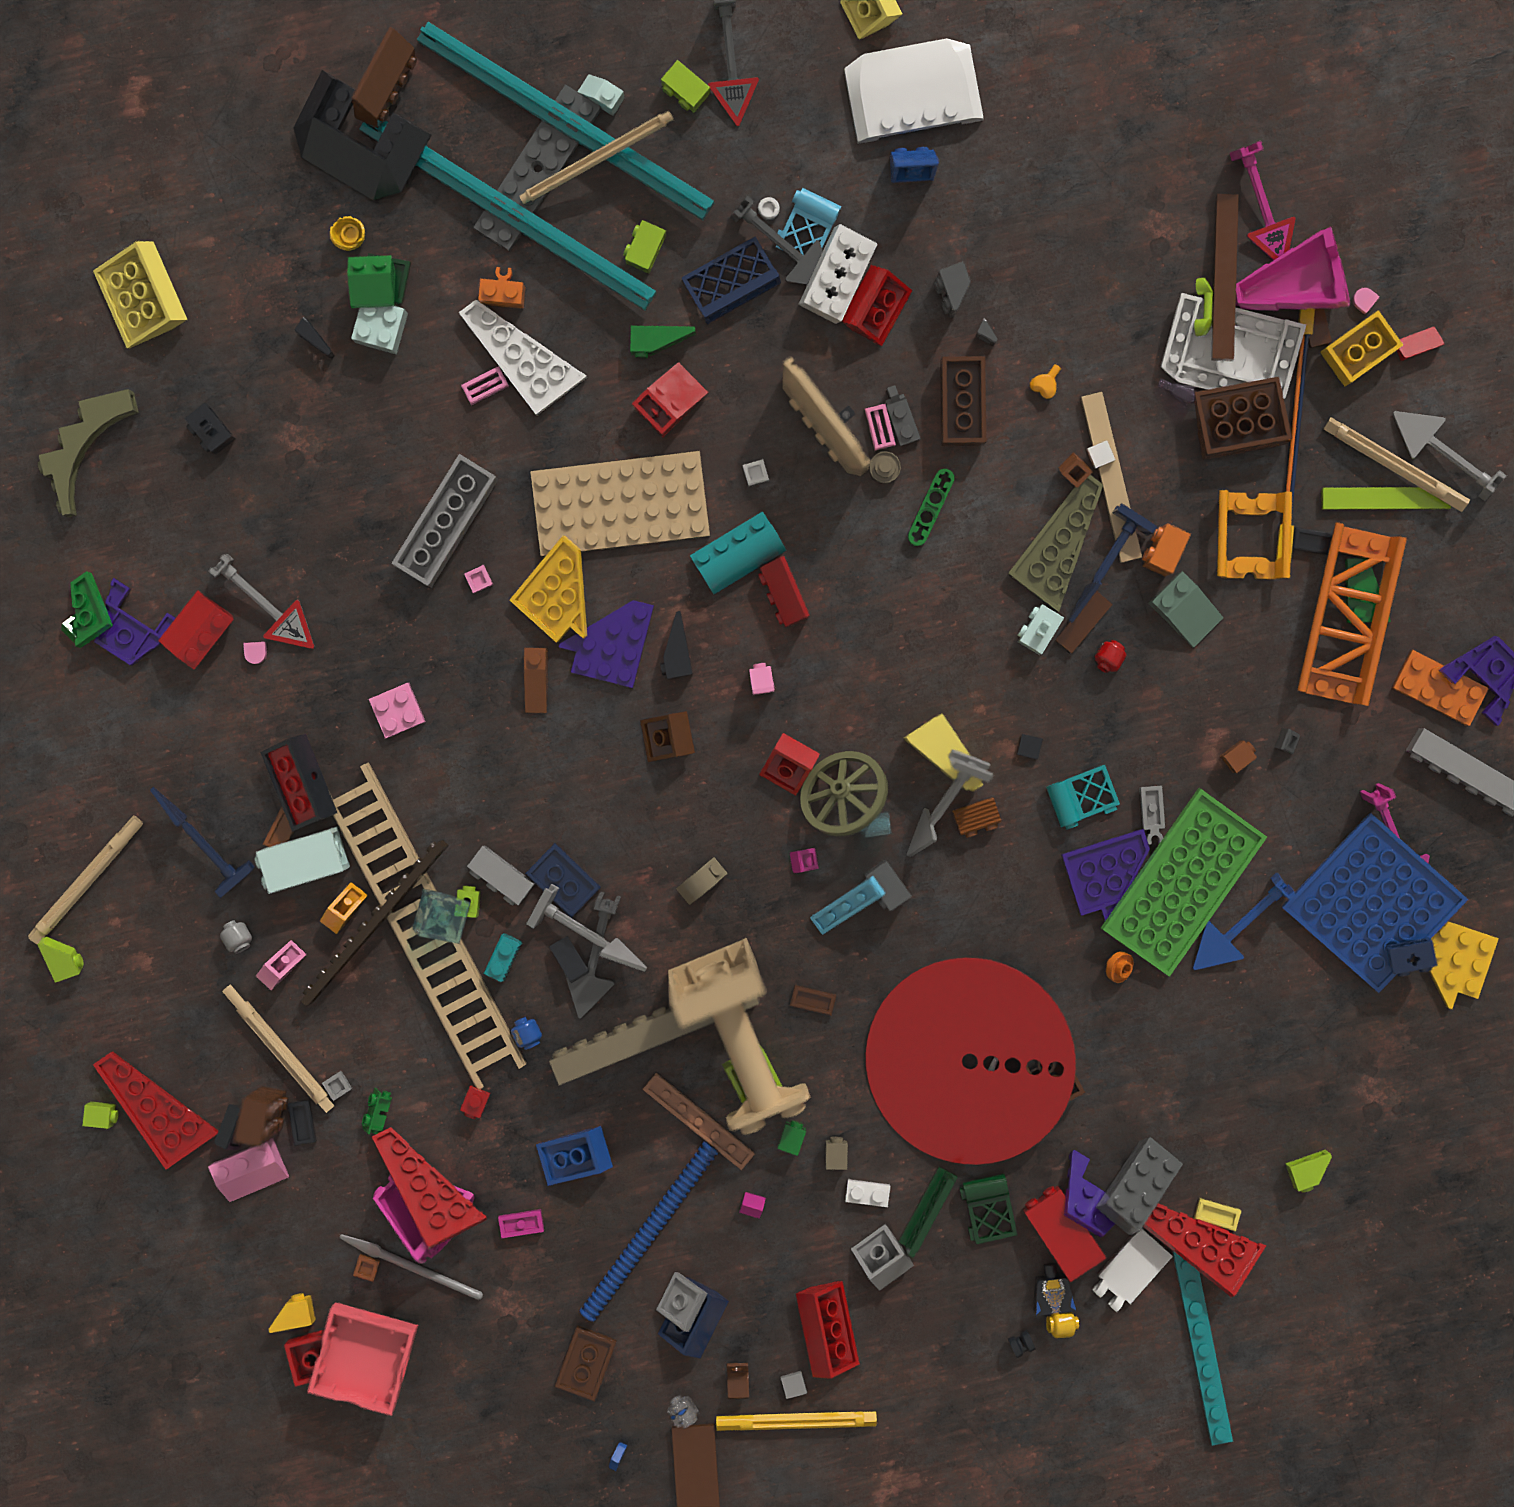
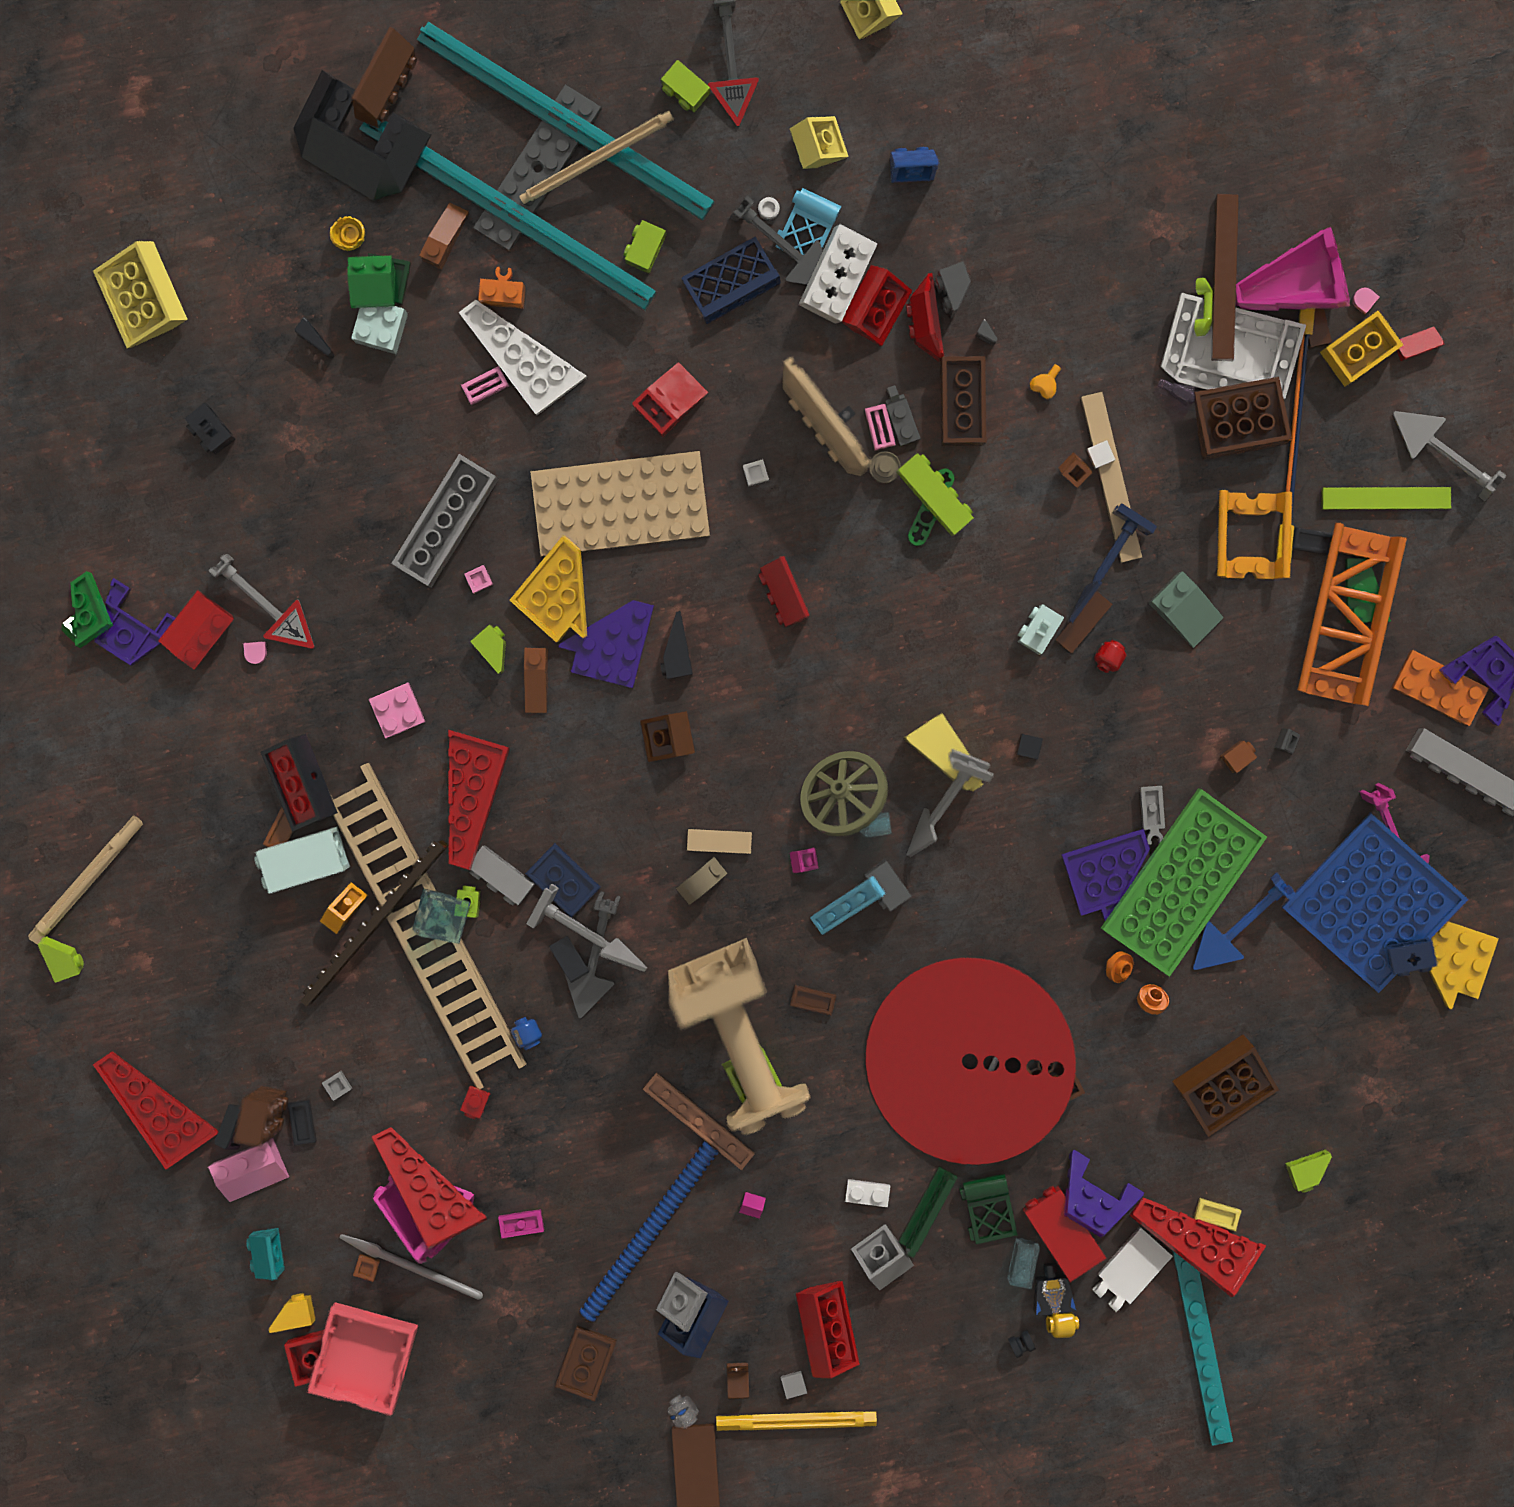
olive arch [38,389,139,518] -> none
lime brick [83,1102,118,1129] -> none
dark blue piece [150,787,255,898] -> none
light grey head [220,921,252,954] -> none
tan piece [222,985,335,1113] -> none
bright pink slope [256,940,307,990] -> none
green hinge [362,1088,392,1134] -> none
teal brick [483,933,522,982] -> none
blue slope [536,1126,613,1186] -> none
dark tan brick [549,996,759,1085] -> none
light aqua slope [578,75,625,116] -> none
blue tile [609,1442,627,1471] -> none
green slope [630,326,696,359] -> none
teal brick [690,511,786,595] -> none
bright pink slope [749,663,774,695] -> none
red slope [759,733,820,795] -> none
green brick [777,1120,806,1156] -> none
dark tan brick [825,1137,848,1170] -> none
white slope [844,38,983,144] -> none
dark orange brick [952,797,1002,838] -> none
olive wing [1008,475,1103,612] -> none
teal piece [1046,765,1120,830] -> none
dark grey brick [1096,1137,1183,1235] -> none
orange brick [1142,523,1191,577] -> none
dark pink piece [1230,141,1296,261] -> none
tan piece [1324,417,1470,512] -> none
none -> teal slope [247,1228,285,1280]
none -> dark orange slope [419,203,469,270]
none -> red wing [448,730,510,871]
none -> lime slope [470,625,506,674]
none -> tan tile [687,829,752,854]
none -> light yellow slope [790,116,849,169]
none -> lime brick [896,453,974,536]
none -> red wedge [906,273,944,362]
none -> clear light blue brick [1007,1238,1040,1289]
none -> orange plate [1137,984,1169,1015]
none -> reddish brown slope [1172,1035,1279,1137]

